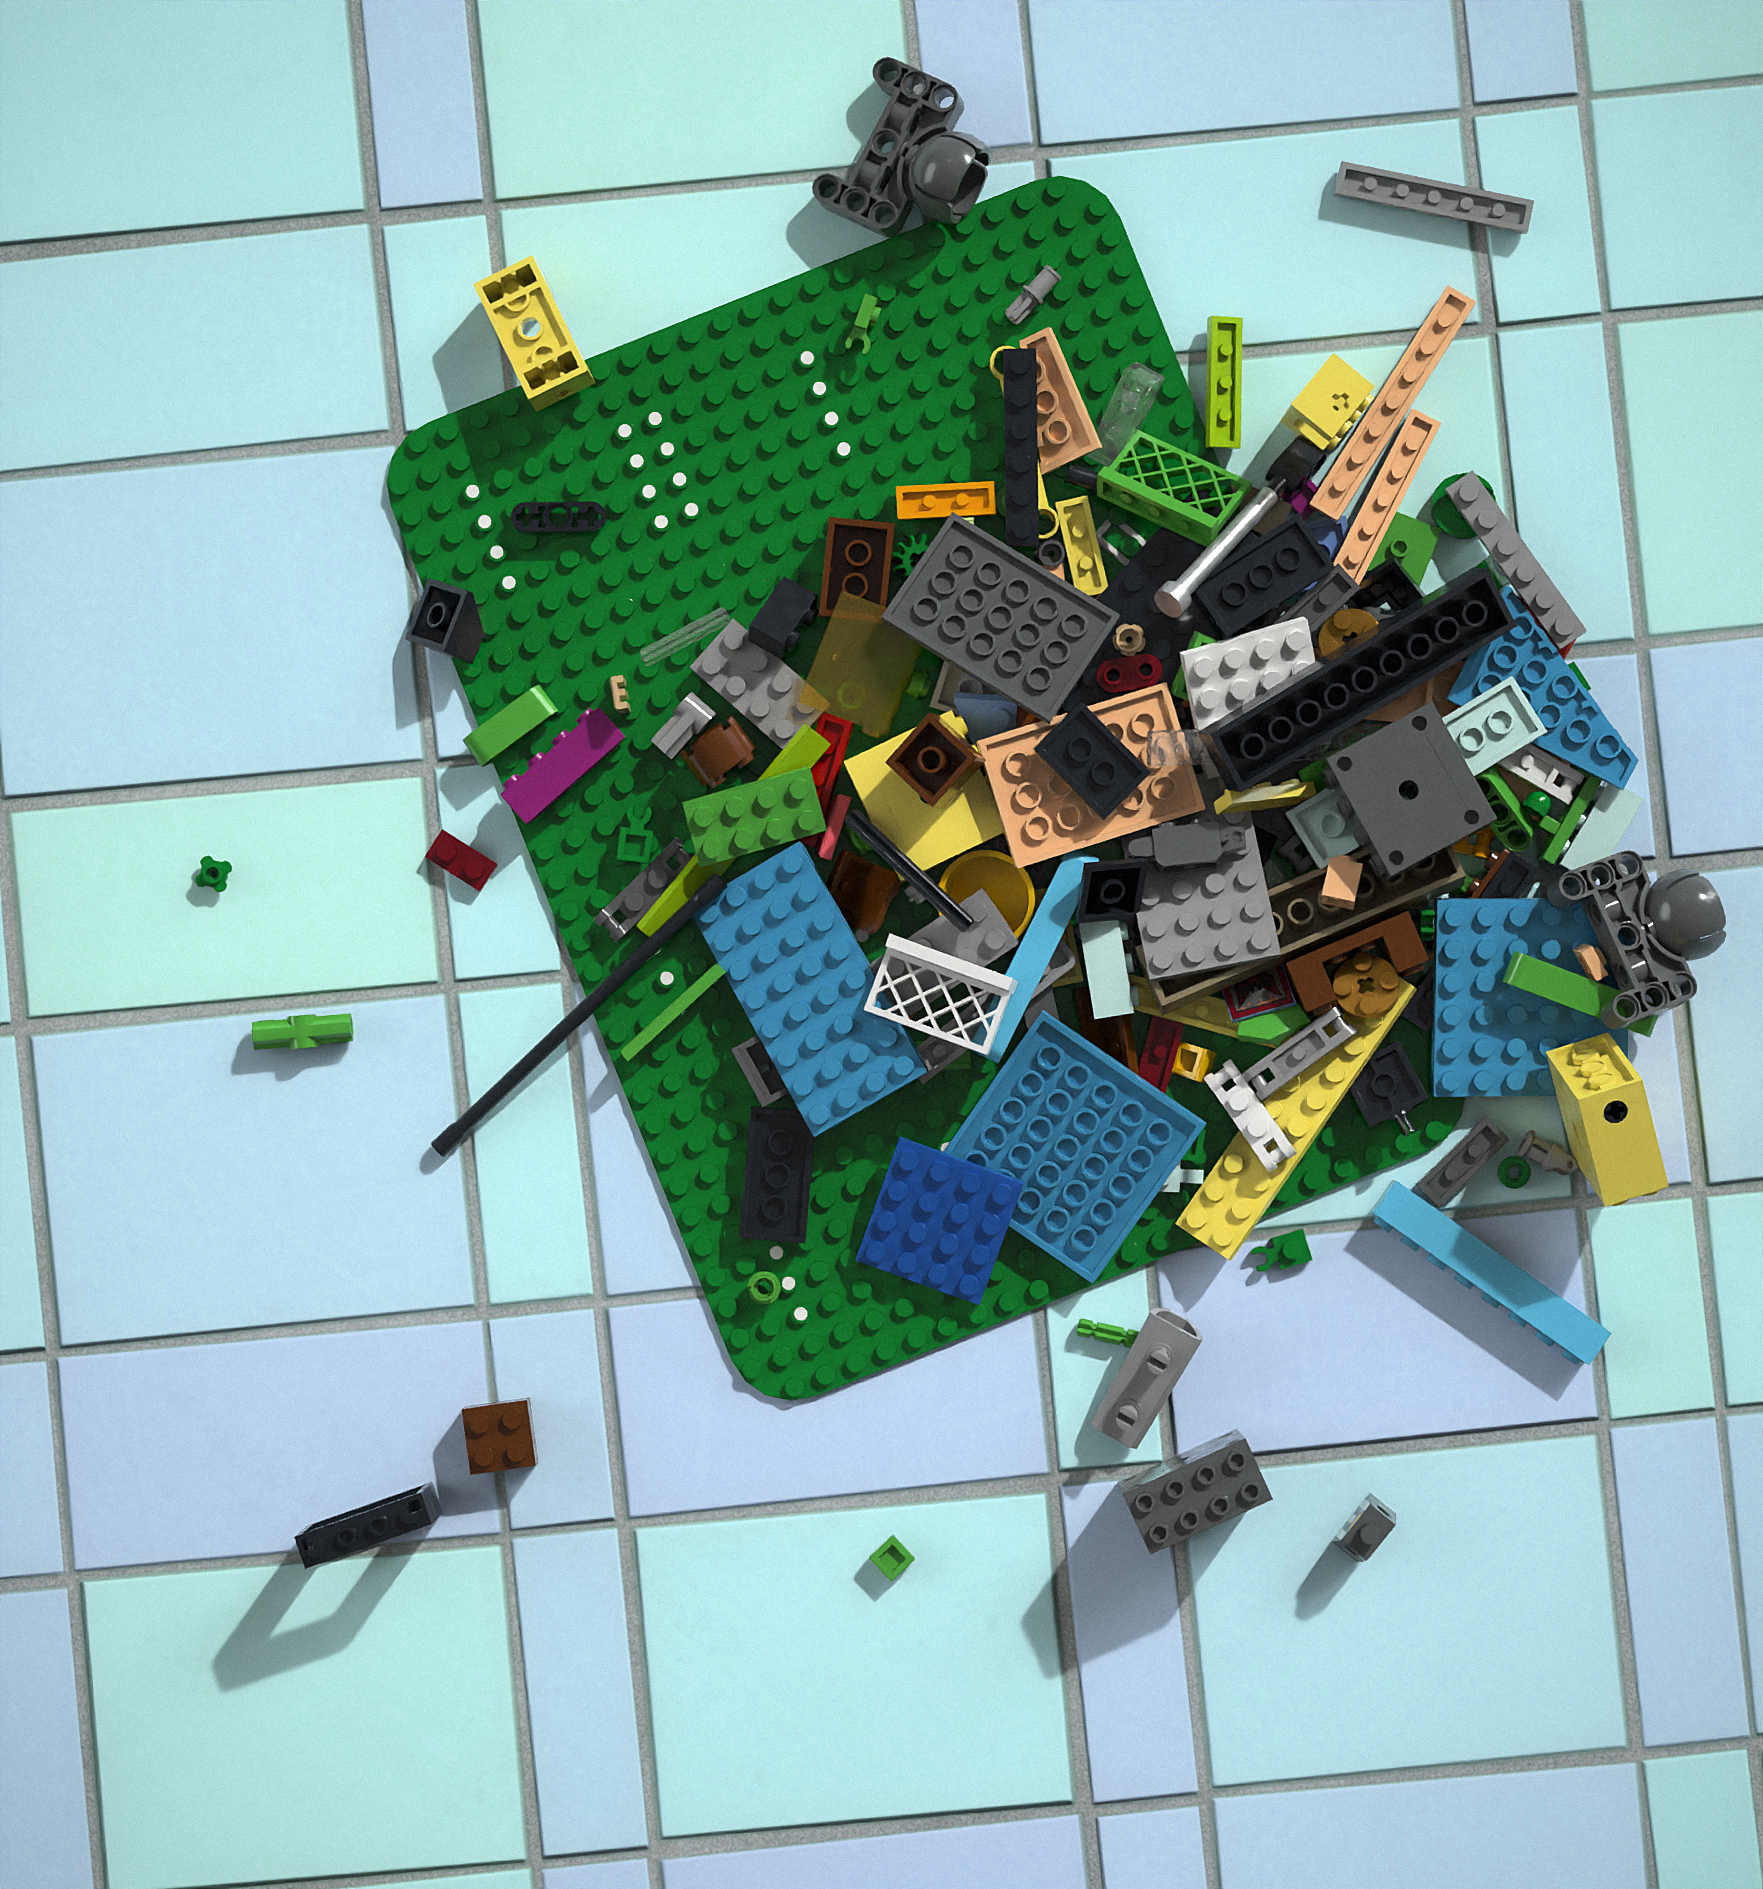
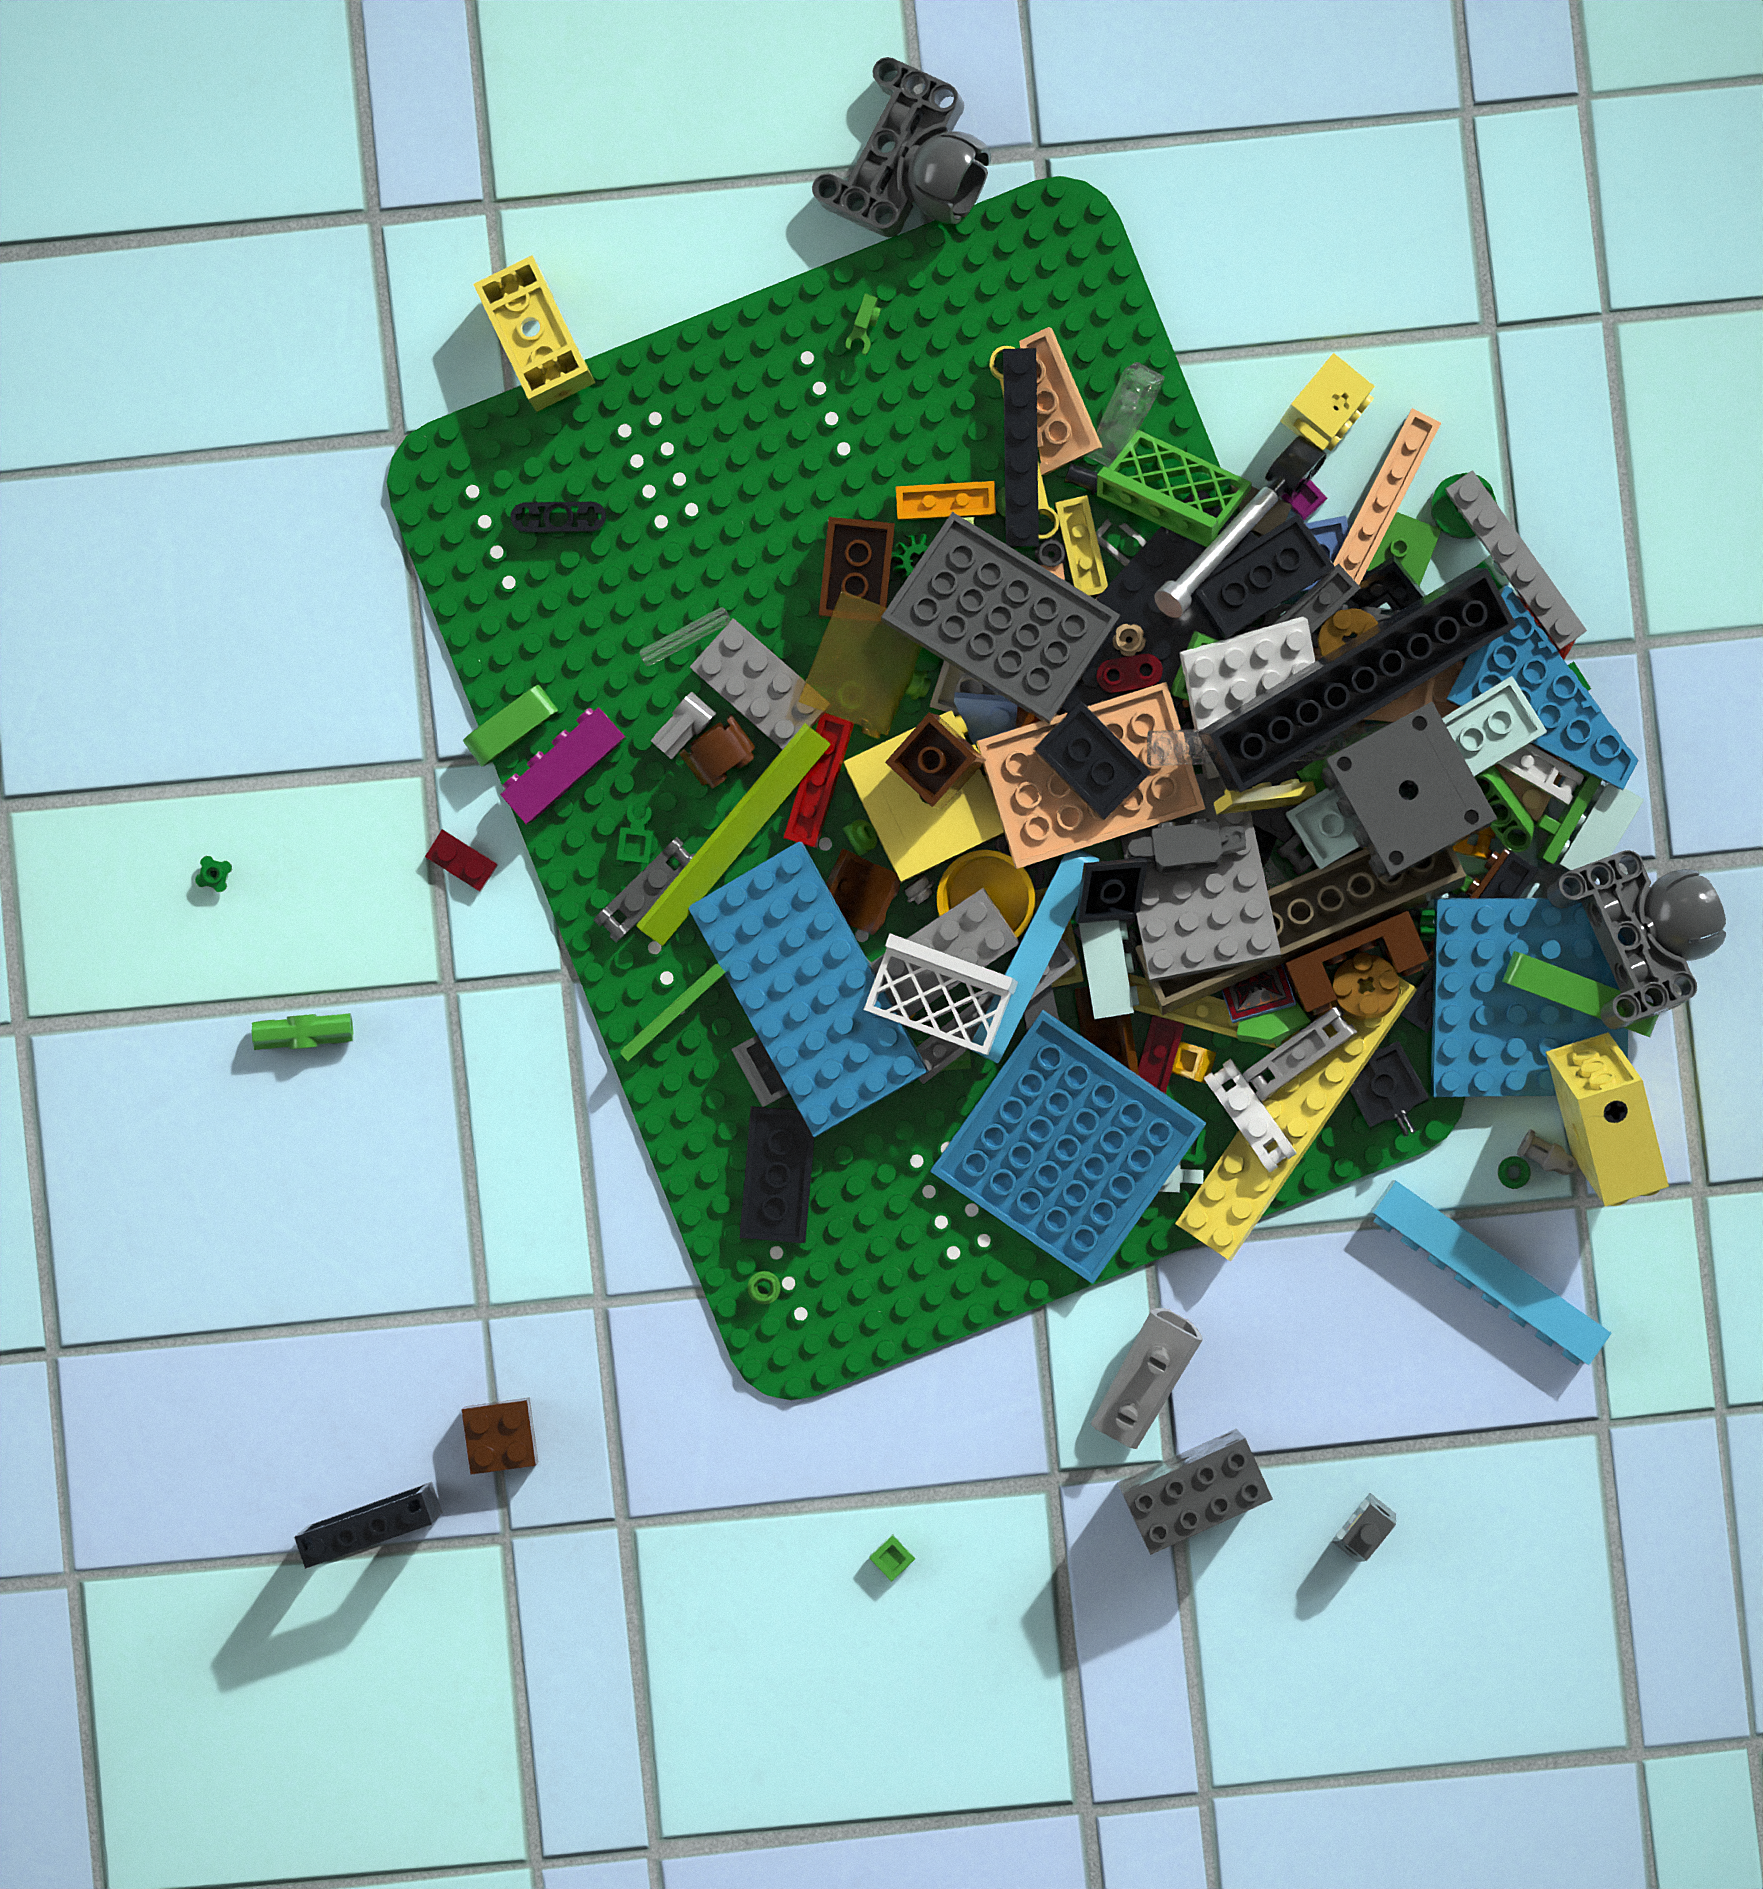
black slope [405,578,484,664] -> none
black piece [431,873,728,1157] -> none
tan tile [610,675,631,714] -> none
bright green plate [681,766,827,867] -> none
black brick [748,576,819,660] -> none
coral tile [815,794,851,860] -> none
black axle [845,809,974,932] -> none
blue plate [856,1137,1024,1305] -> none
light grey axle [1005,265,1062,325] -> none
bright green axle [1076,1318,1139,1348] -> none
lime plate [1205,316,1243,450] -> none
green plate [1250,1228,1313,1271] -> none
light nougat plate [1309,285,1476,523] -> none
light nougat brick [1321,855,1363,910] -> none
light grey plate [1334,161,1534,234] -> none
dark grey plate [1415,1116,1510,1208] -> none
green hinge [1522,791,1551,819] -> none
light nougat plate [1573,943,1608,981] -> none

